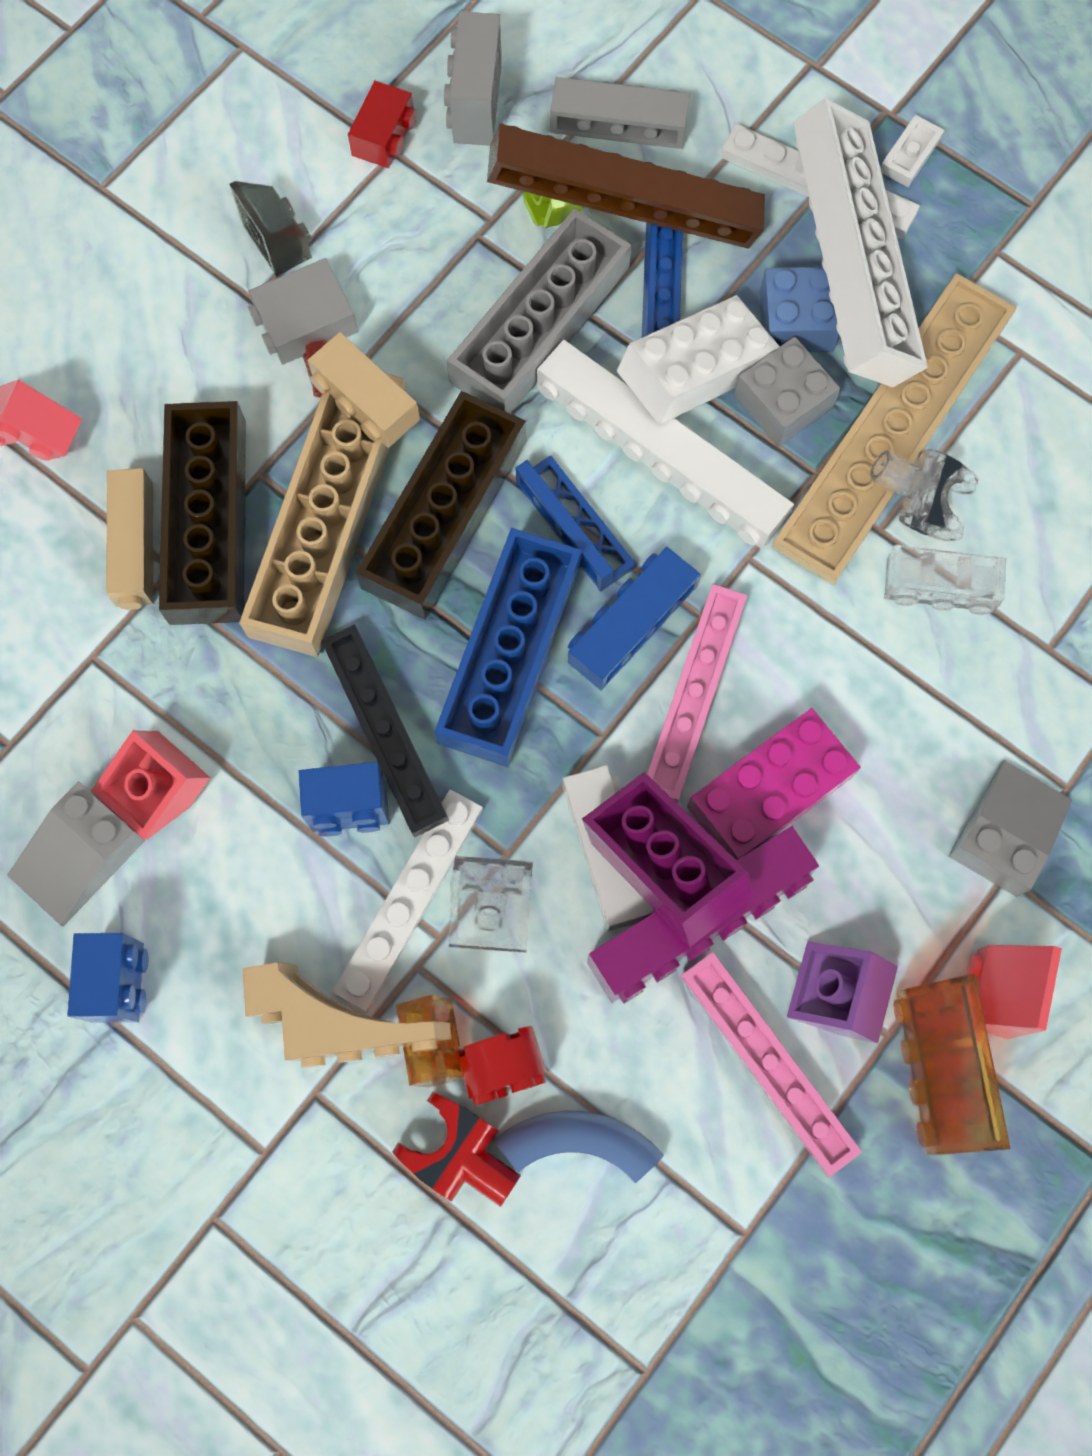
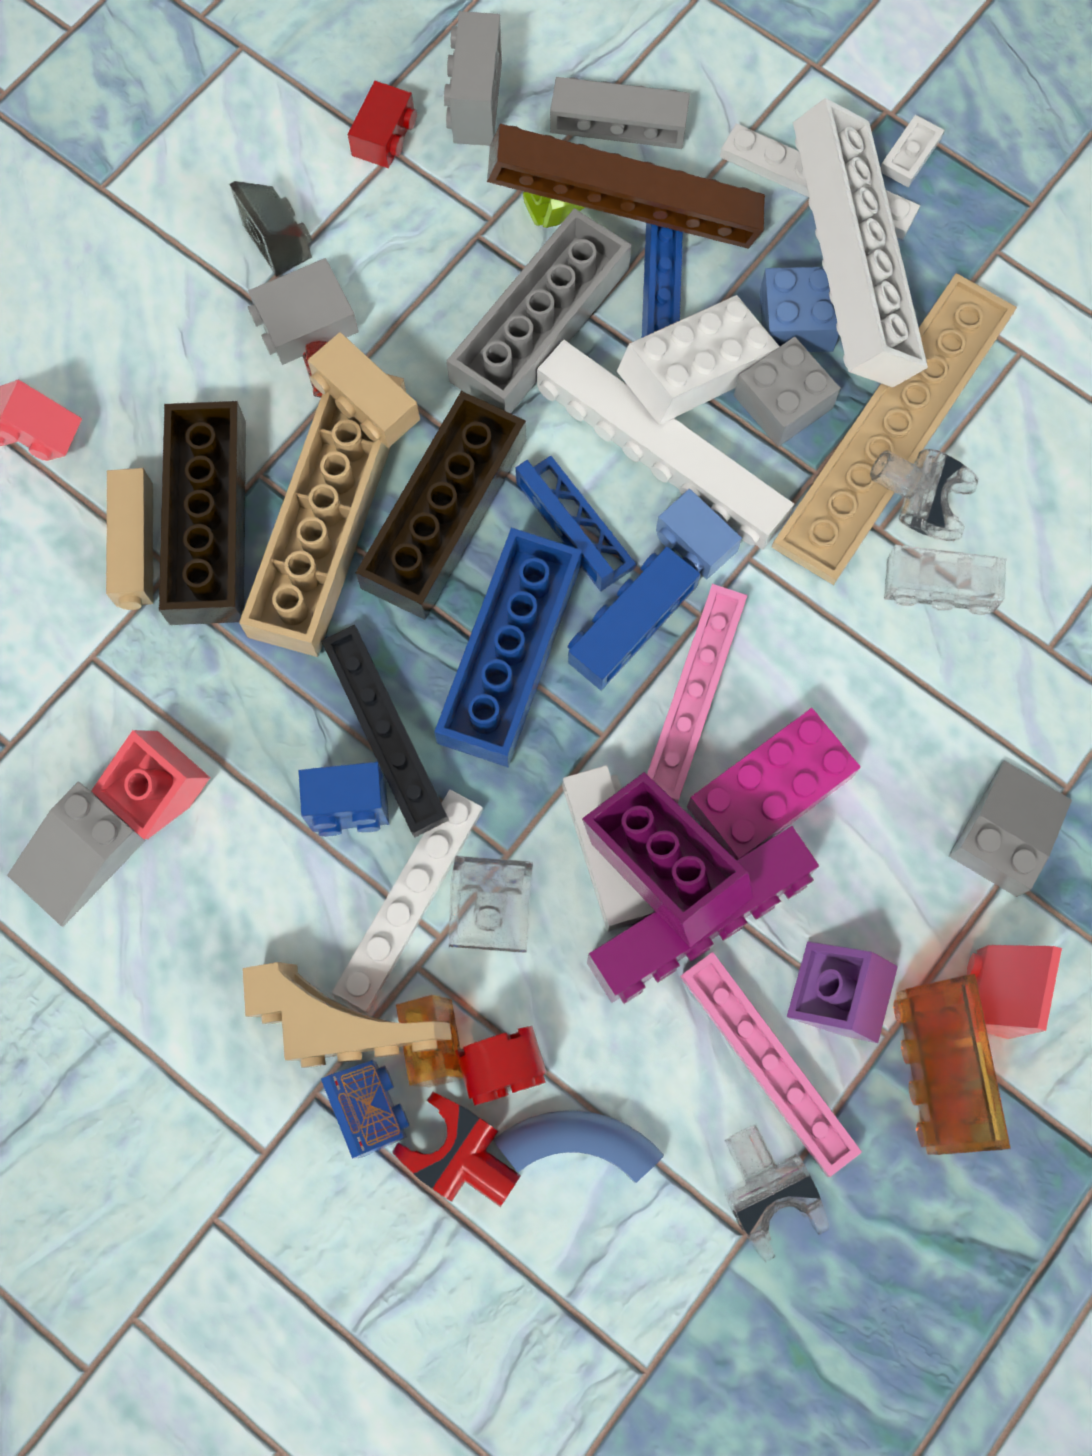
blue brick [67,933,149,1023] -> none
none -> blue slope [321,1060,410,1159]
none -> medium blue brick [656,488,742,580]
none -> clear connector [724,1124,829,1262]

